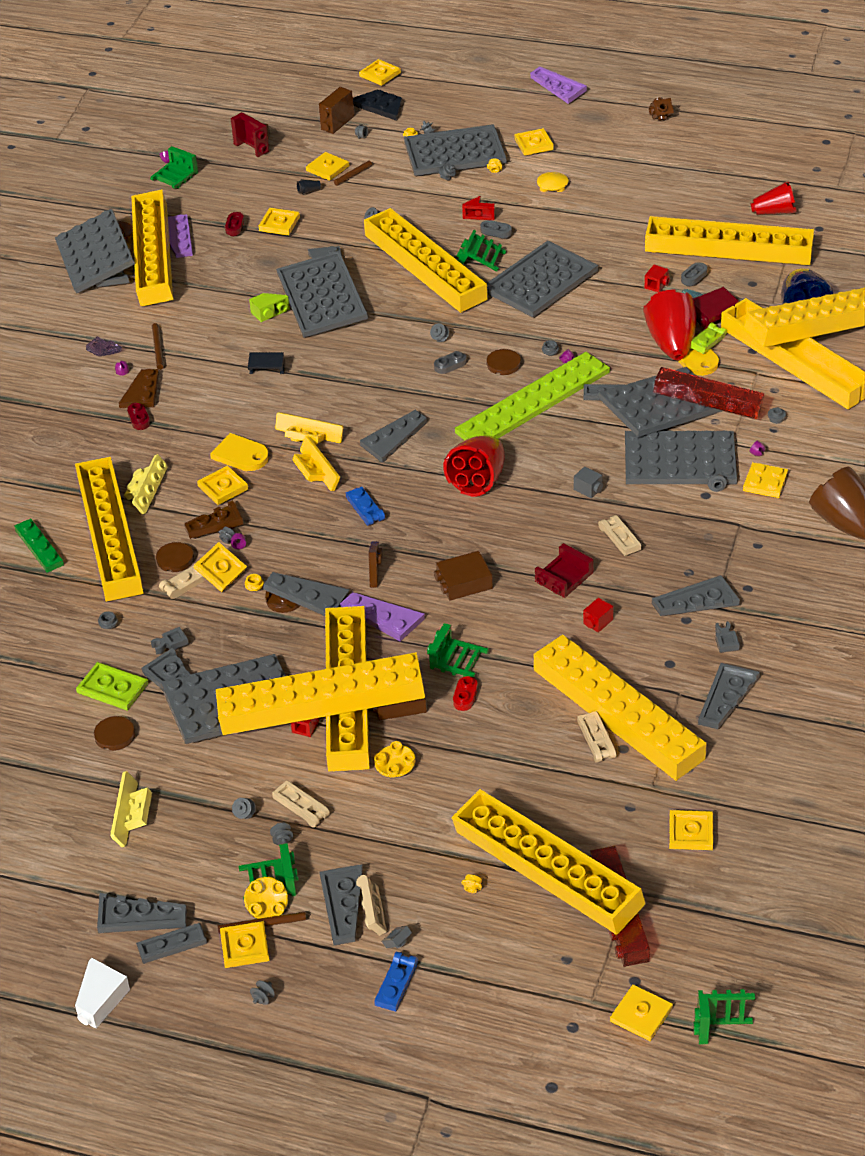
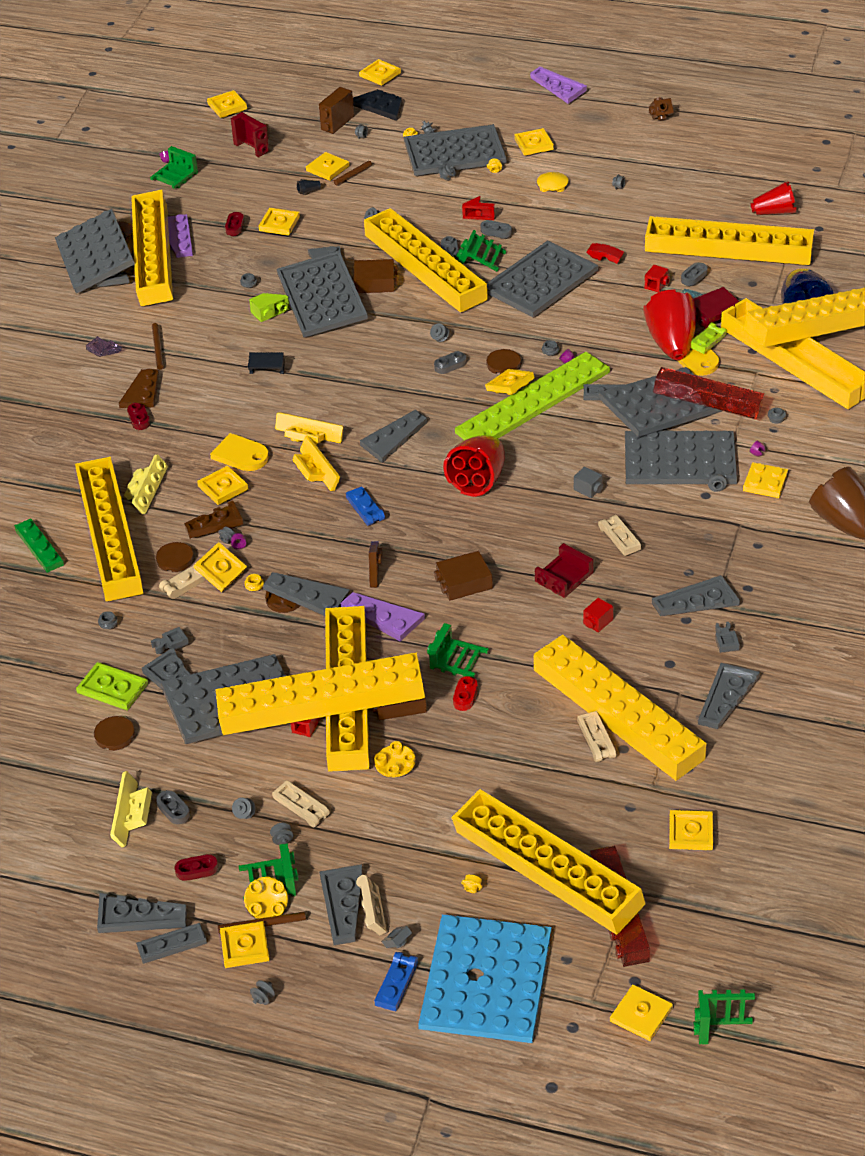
white slope [75,958,130,1028] -> none
magenta hinge [115,360,129,376] -> none
none -> flat silver plate [157,790,190,824]
none -> dark red plate [174,854,218,881]
none -> yellow plate [207,90,247,118]
none -> dark grey plate [240,273,257,288]
none -> reddish brown brick [354,259,398,293]
none -> dark azure plate [418,914,551,1043]
none -> dark grey plate [441,236,458,259]
none -> yellow plate [485,369,535,395]
none -> red slope [586,243,624,264]
none -> dark grey plate [612,174,625,190]

